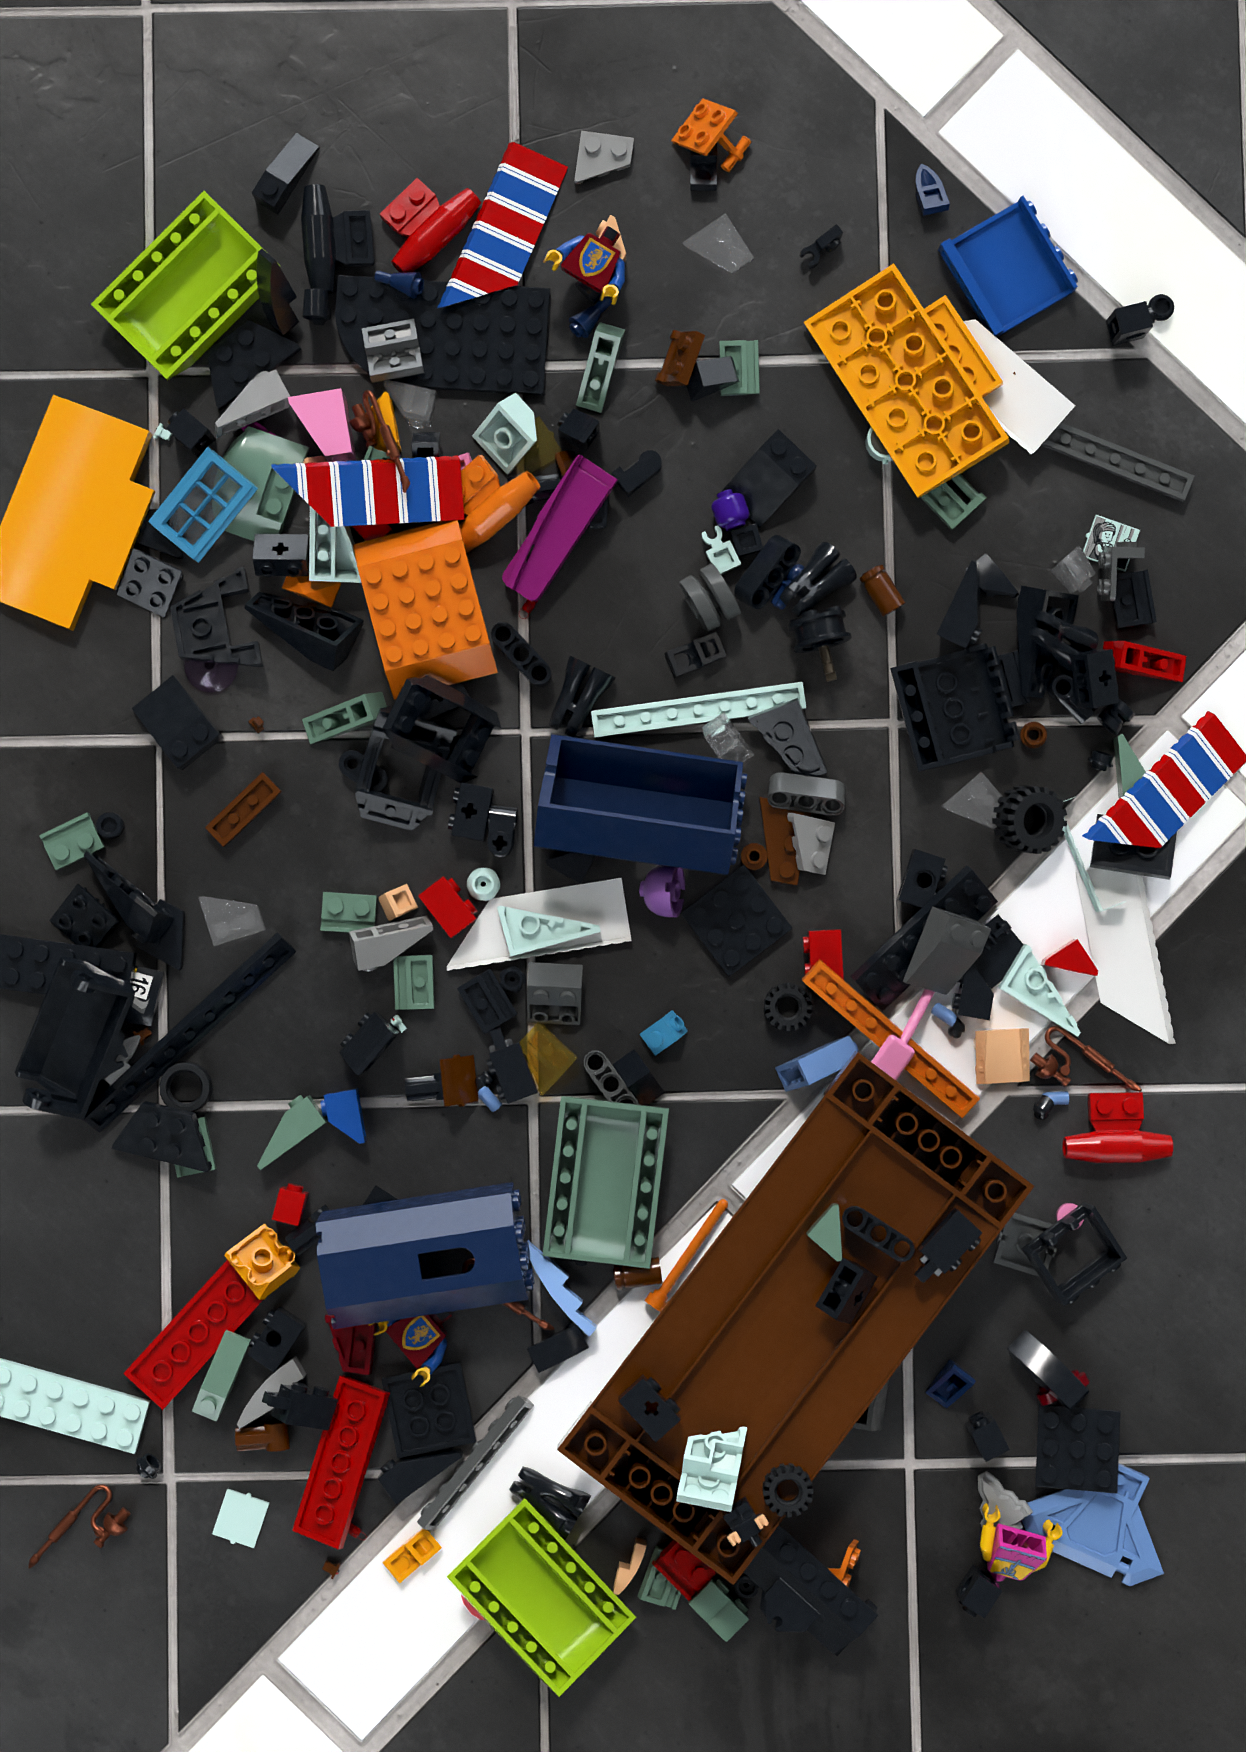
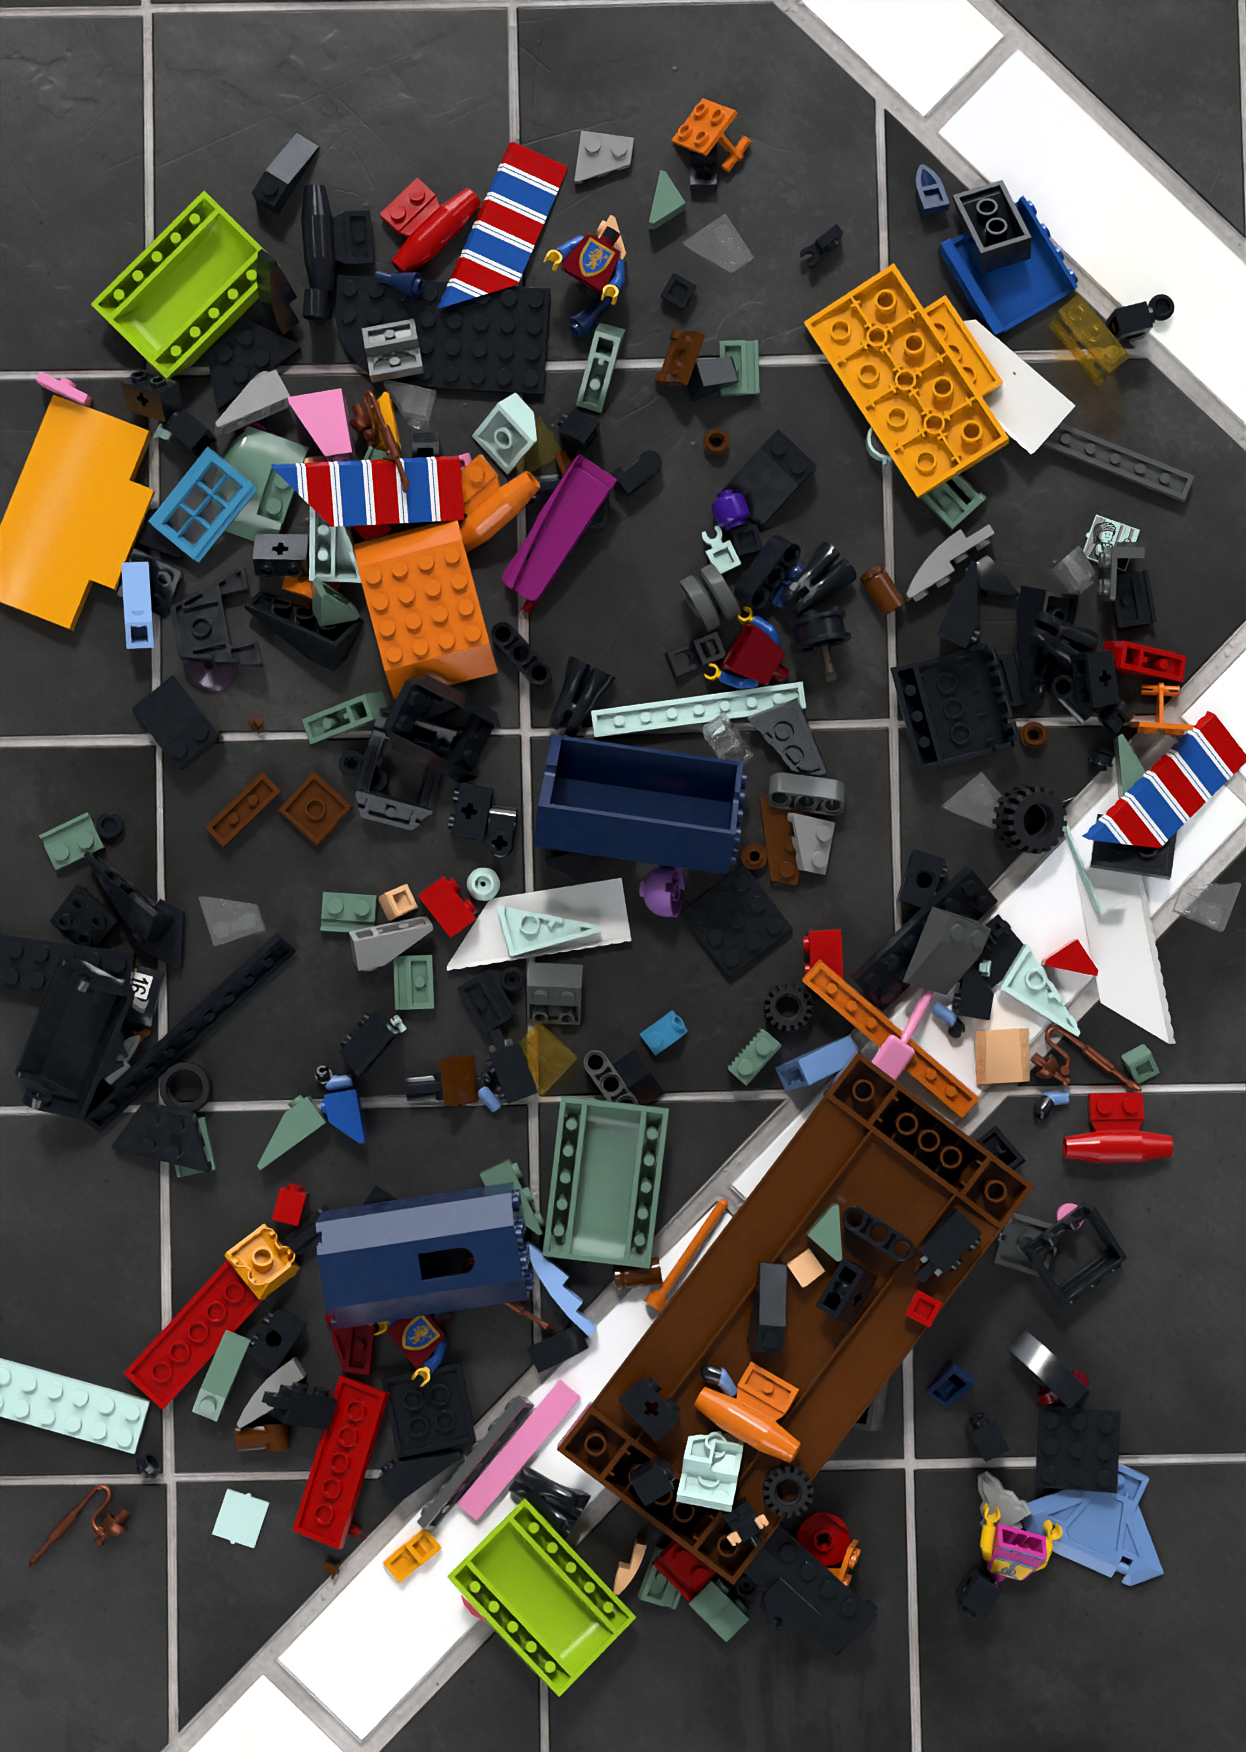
none -> bright pink plate [36,372,93,407]
none -> black brick [121,371,183,422]
none -> light blue slope [121,562,154,649]
none -> reddish brown tile [278,771,354,846]
none -> sand green slope [312,578,360,627]
none -> arm [315,1065,353,1091]
none -> bright pink tile [456,1379,581,1521]
none -> sand green slope [480,1159,546,1236]
none -> black brick [630,1455,676,1506]
none -> sand green slope [649,170,686,230]
none -> black plate [660,273,697,311]
none -> orange plate [694,1362,802,1463]
none -> arm [700,1364,737,1397]
none -> reddish brown plate [703,429,730,456]
none -> dark red torso [704,606,789,688]
none -> sand green brick [727,1028,782,1086]
none -> black slope [746,1261,787,1354]
none -> light nougat slope [787,1248,825,1288]
none -> red plate [796,1511,850,1566]
none -> light grey slope [904,525,995,602]
none -> red plate [904,1289,943,1328]
none -> black slope [952,180,1032,274]
none -> black slope [976,1126,1026,1170]
none -> light aqua piece [979,960,991,977]
none -> clear yellow window [1048,294,1130,386]
none -> sand green slope [1121,1044,1160,1085]
none -> orange plate [1130,682,1194,736]
none -> clear wing [1172,882,1242,932]

